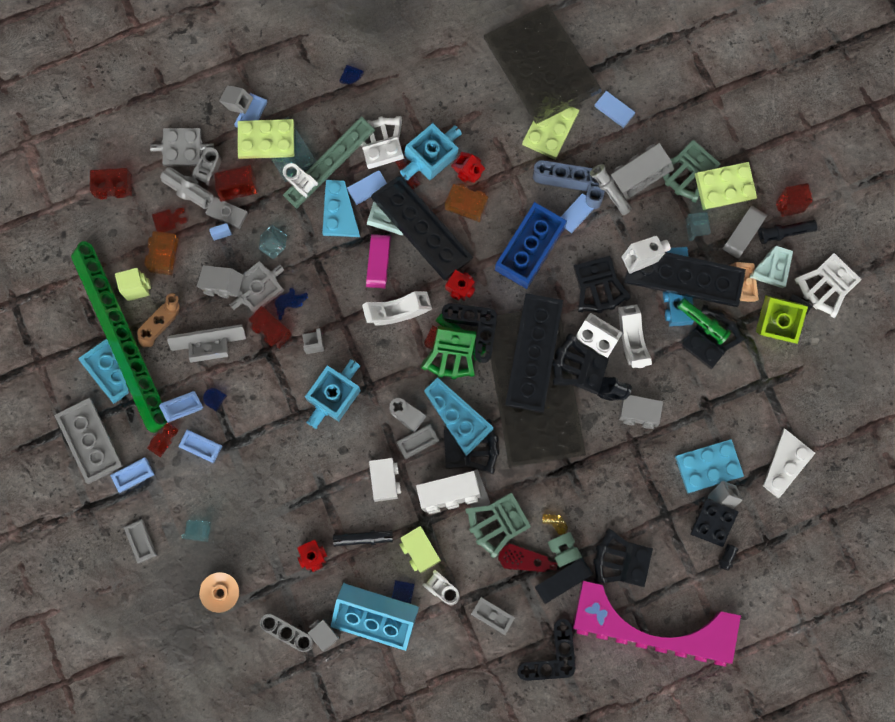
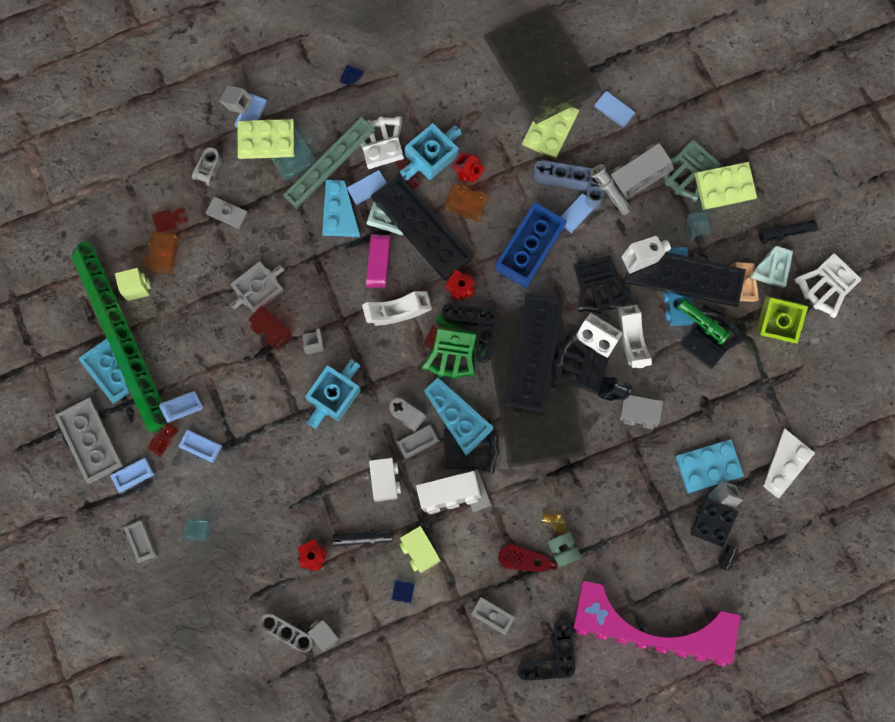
clear red brick [90,168,132,199] -> none
medium nougat beam [137,293,180,348] -> none
light grey plate [150,128,214,166] -> none
light grey piece [160,167,214,209] -> none
light grey bracket [167,324,246,363] -> none
light grey brick [196,265,243,298] -> none
light nougat dish [199,573,239,613] -> none
clear blue tile [203,388,227,412] -> none
light blue tile [209,223,232,241] -> none
clear red brick [214,165,257,202] -> none
clear light blue panel [259,225,287,259] -> none
clear blue piece [275,288,308,320] -> none
white piece [283,163,318,198] -> none
medium azure slope [330,583,419,651] -> none
white piece [422,570,460,605] -> none
sand green plate [465,493,531,559] -> none
black beam [534,557,593,604] -> none
black plate [593,528,653,587] -> none
light grey beam [723,205,767,259] -> none
clear red brick [776,183,813,217] -> none

